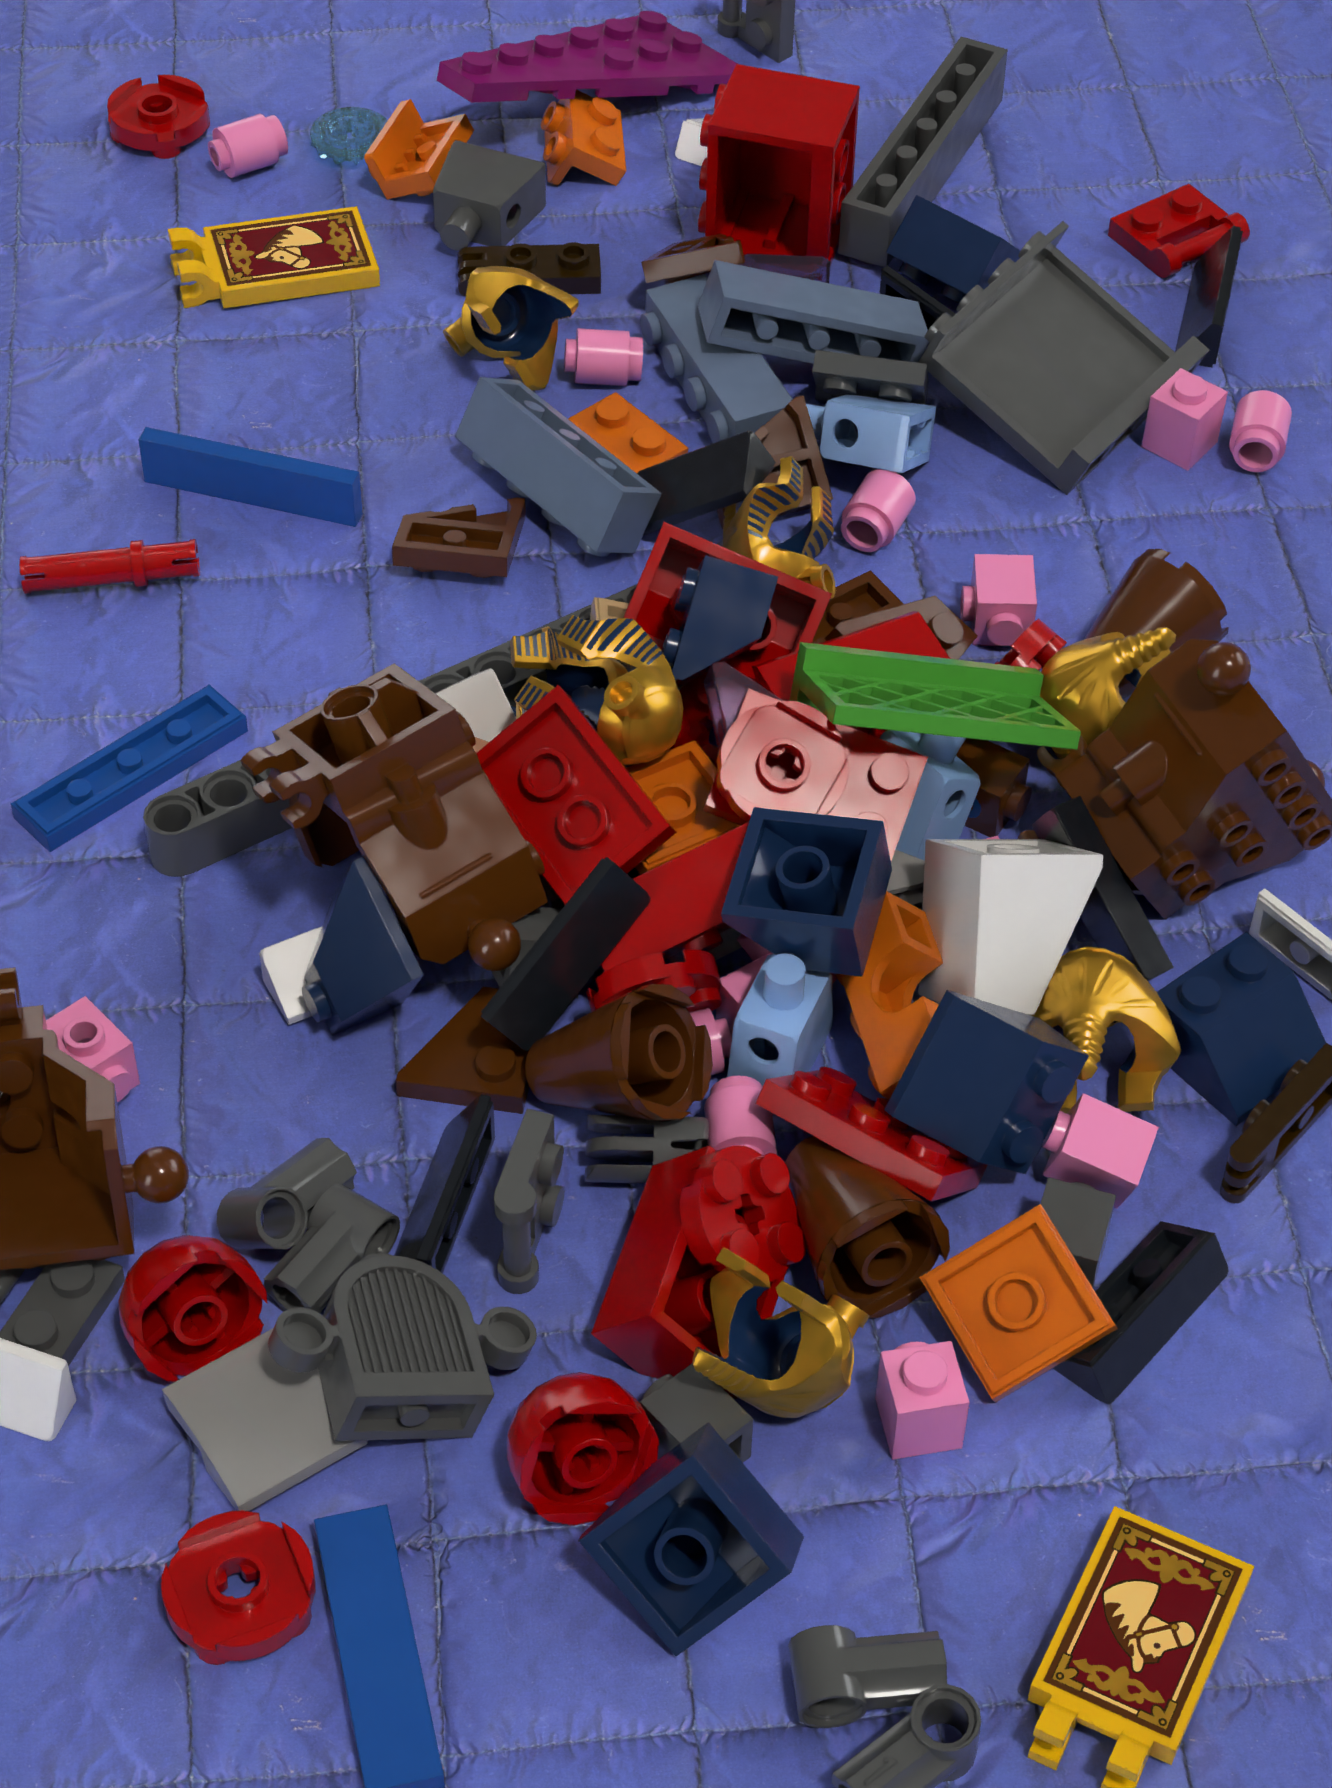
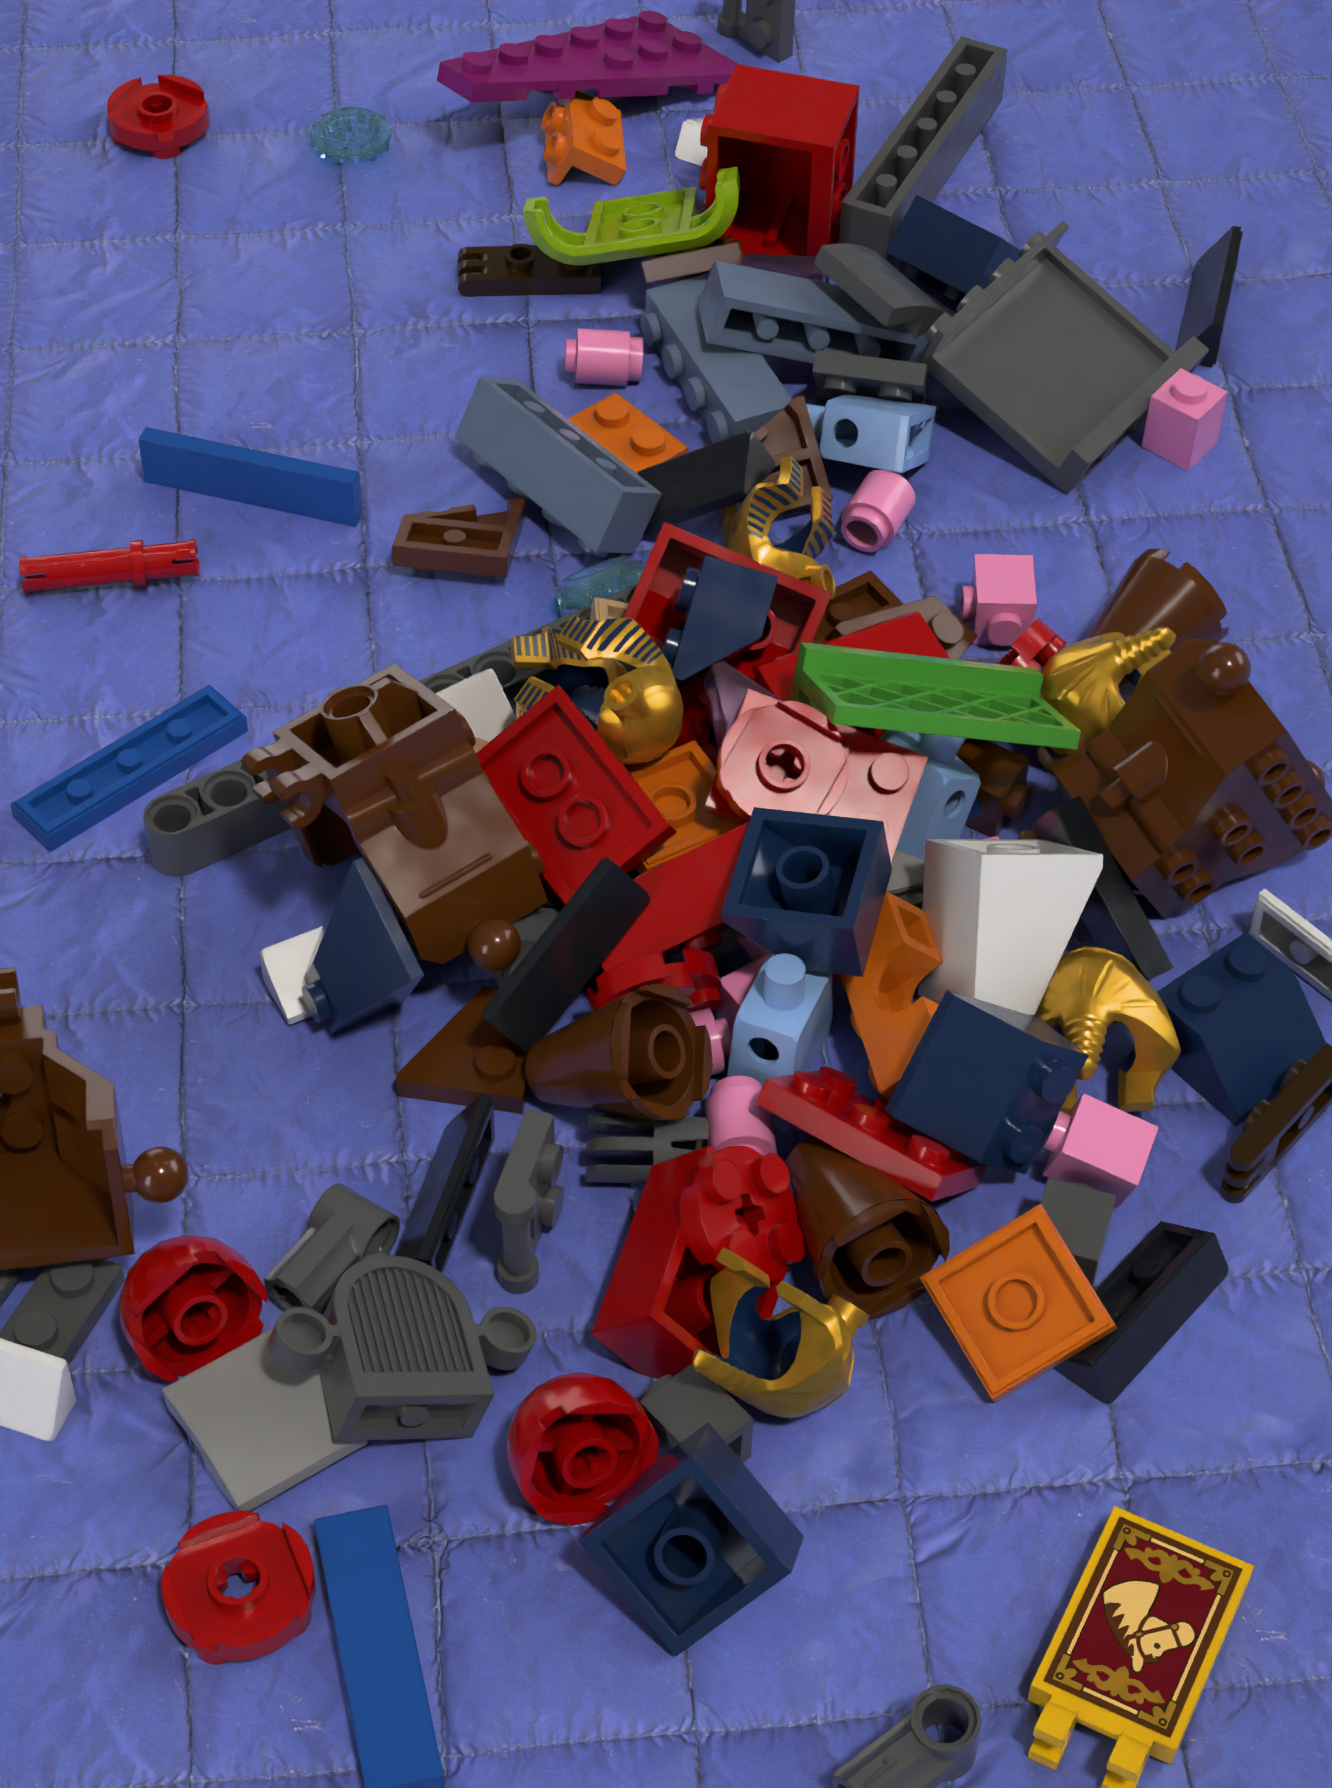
bright pink brick [46,996,140,1102] -> none
tile [168,206,380,309] -> none
bright pink brick [208,114,288,178] -> none
dark grey piece [217,1138,357,1250] -> none
orange bracket [364,99,474,200] -> none
dark grey torso [433,140,546,251] -> none
piece [443,266,579,390] -> none
dark grey piece [788,1625,947,1728] -> none
bright pink brick [875,1341,970,1460] -> none
red plate [1108,184,1250,278] -> none
bright pink brick [1229,390,1292,472] -> none
none -> lime piece [523,167,740,265]
none -> clear light blue gear [554,556,644,610]
none -> dark grey slope [814,243,949,337]

